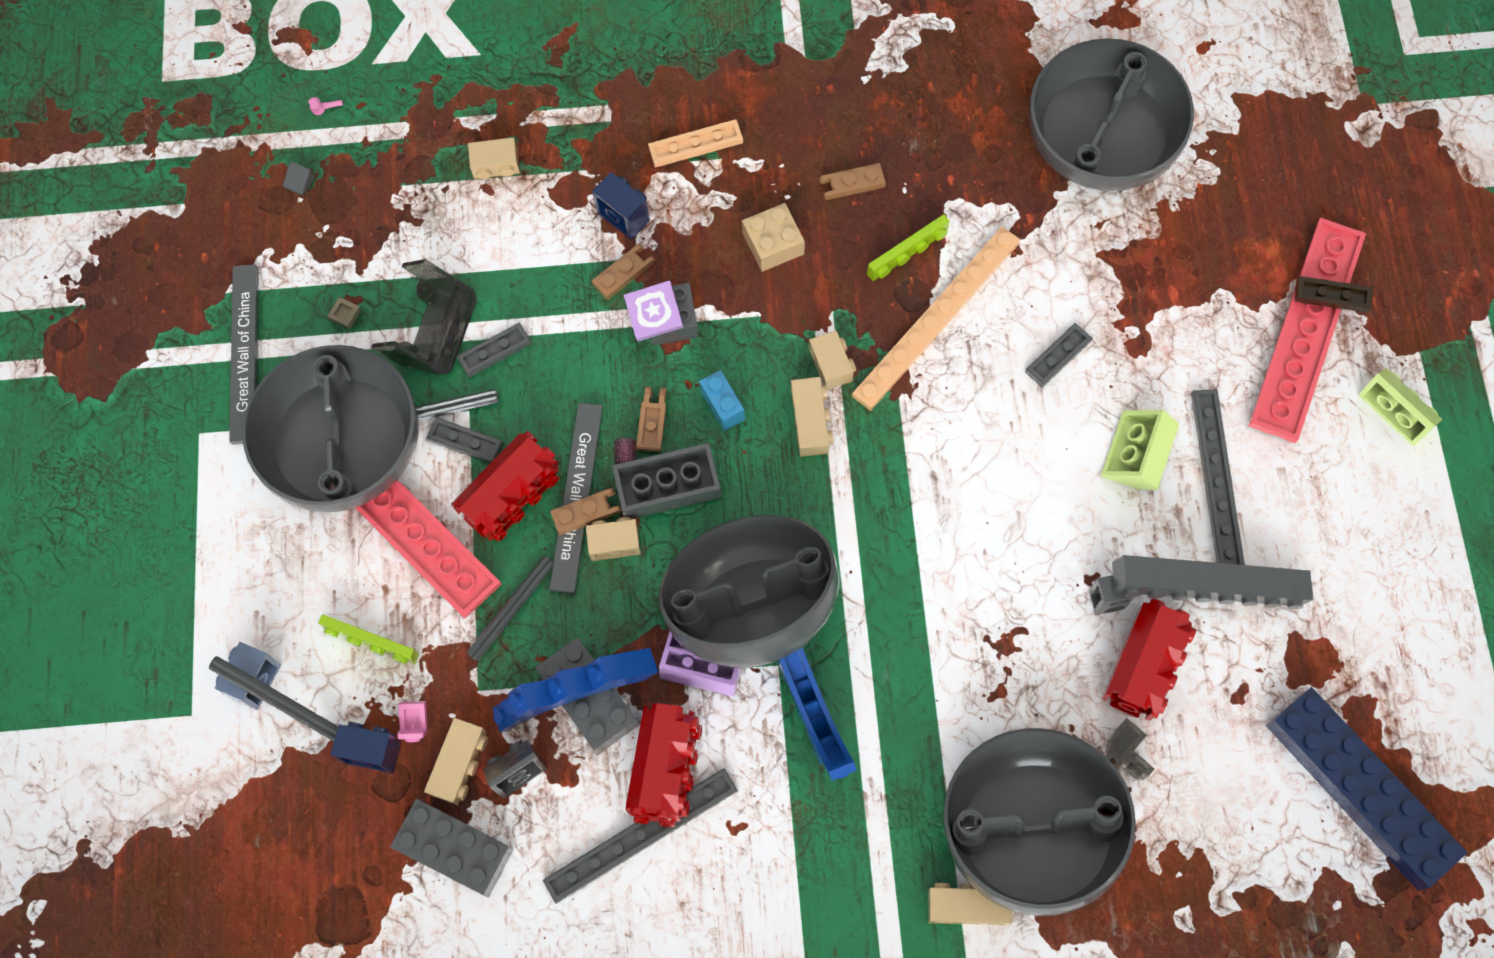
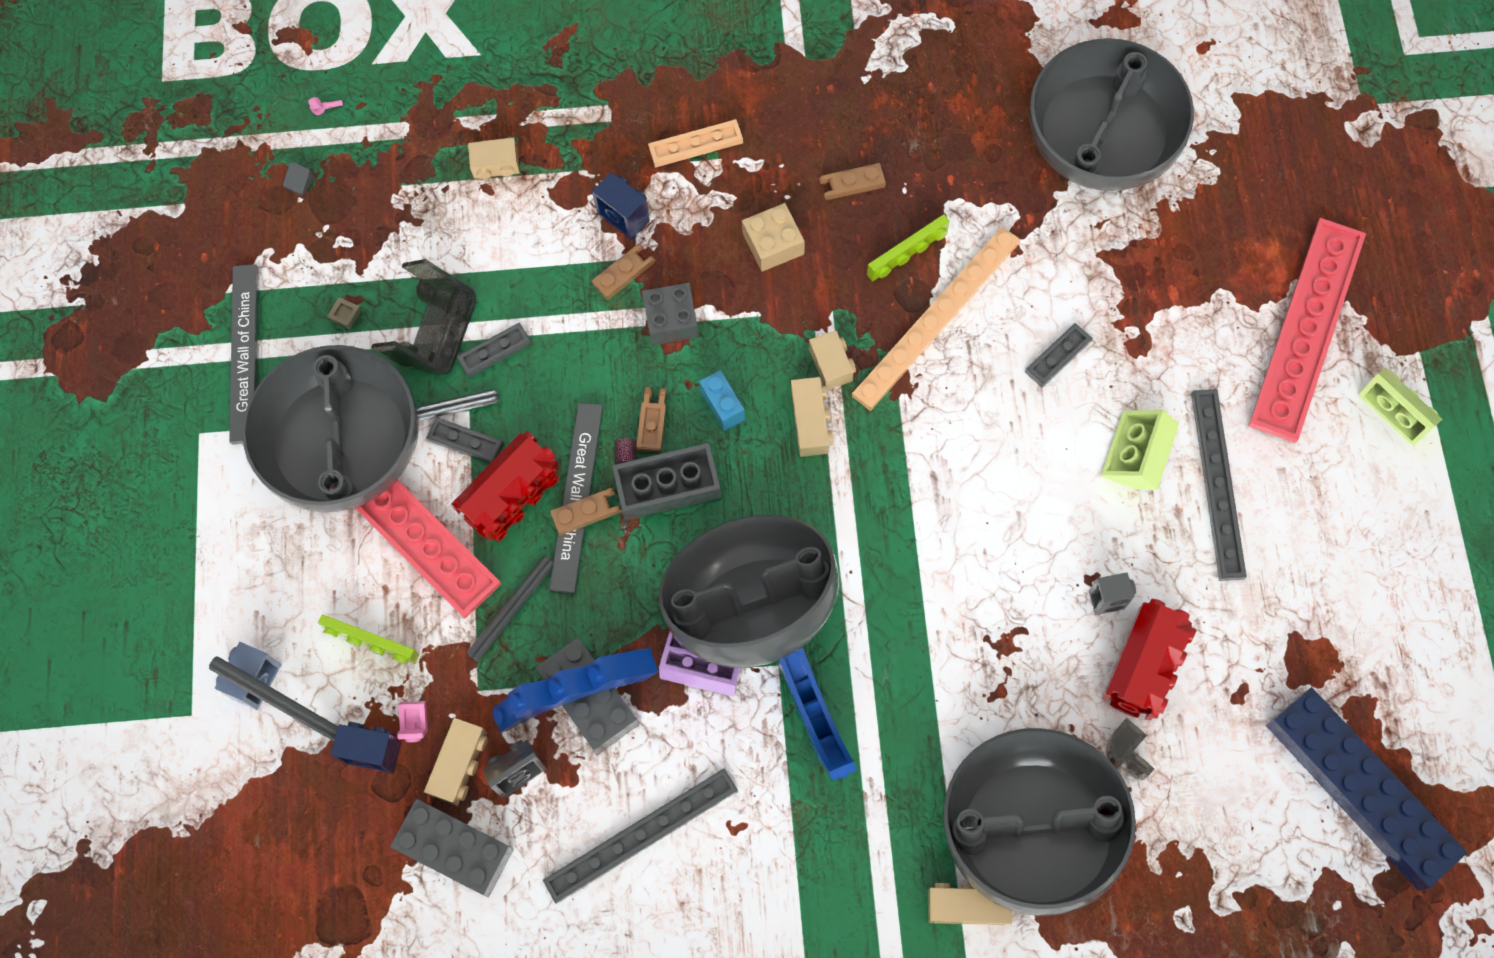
tan brick [586,517,641,561] -> none
lavender tile [624,281,684,341] -> none
red brick [625,703,702,827] -> none
dark grey brick [1112,555,1314,609] -> none
dark brown plate [1295,276,1373,313] -> none

